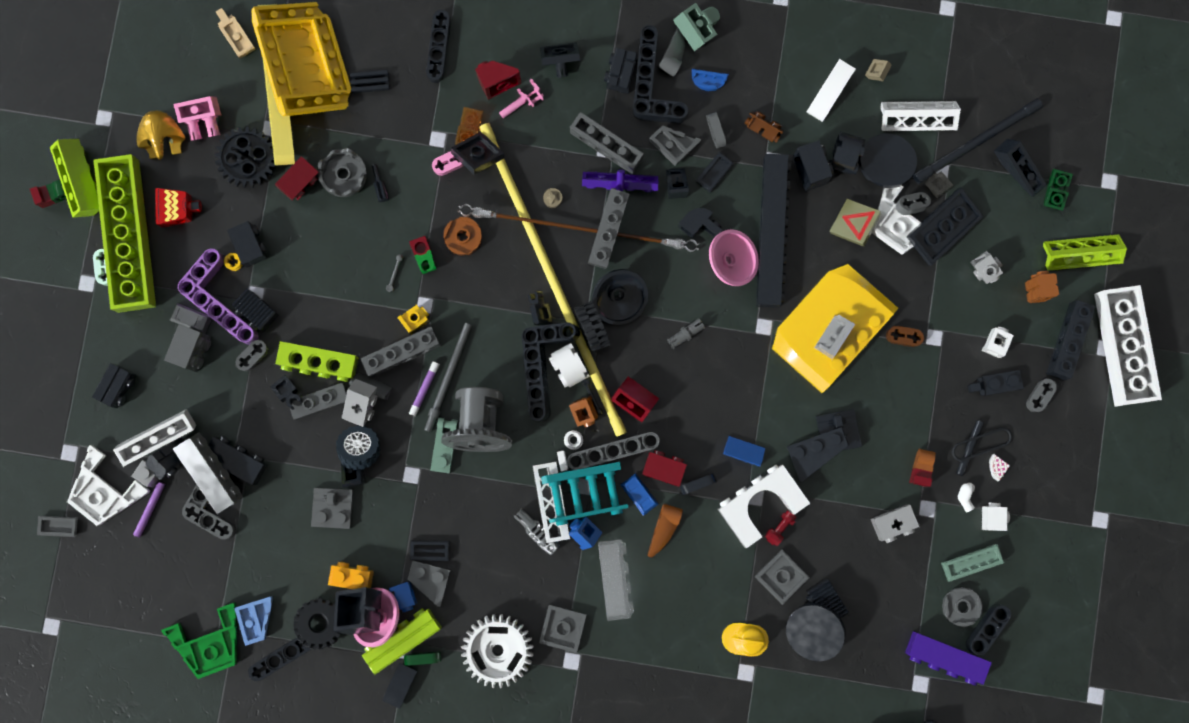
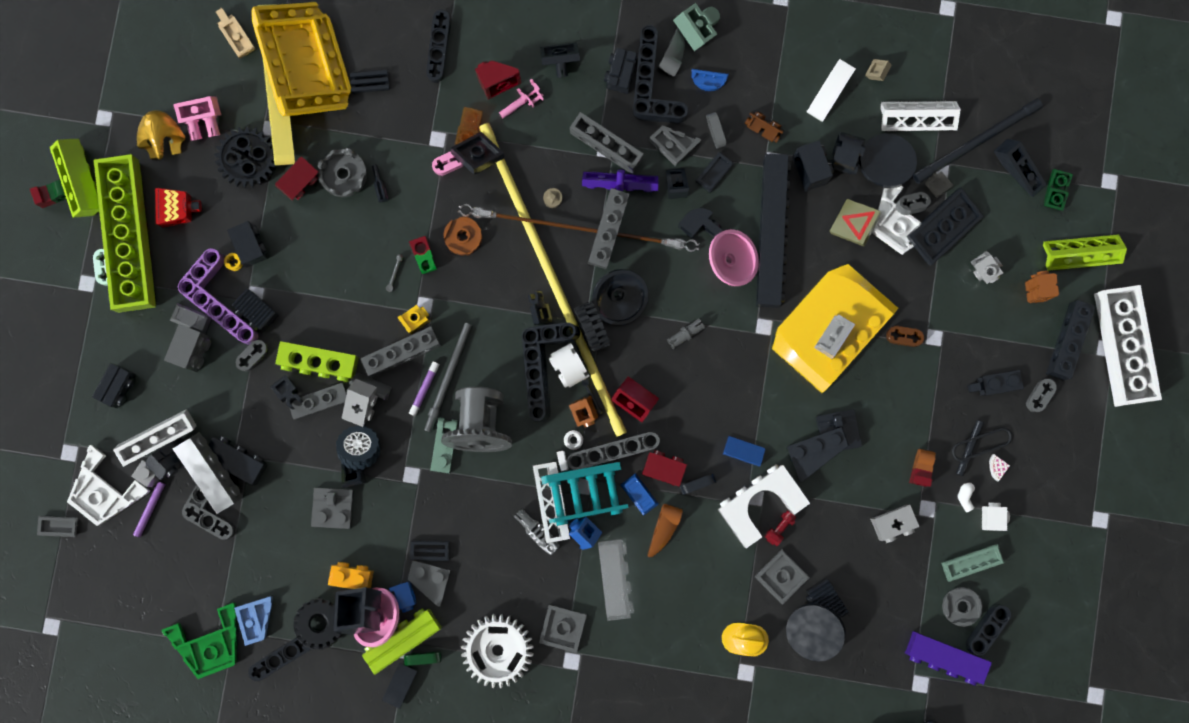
white brick [982,327,1014,358] -> none

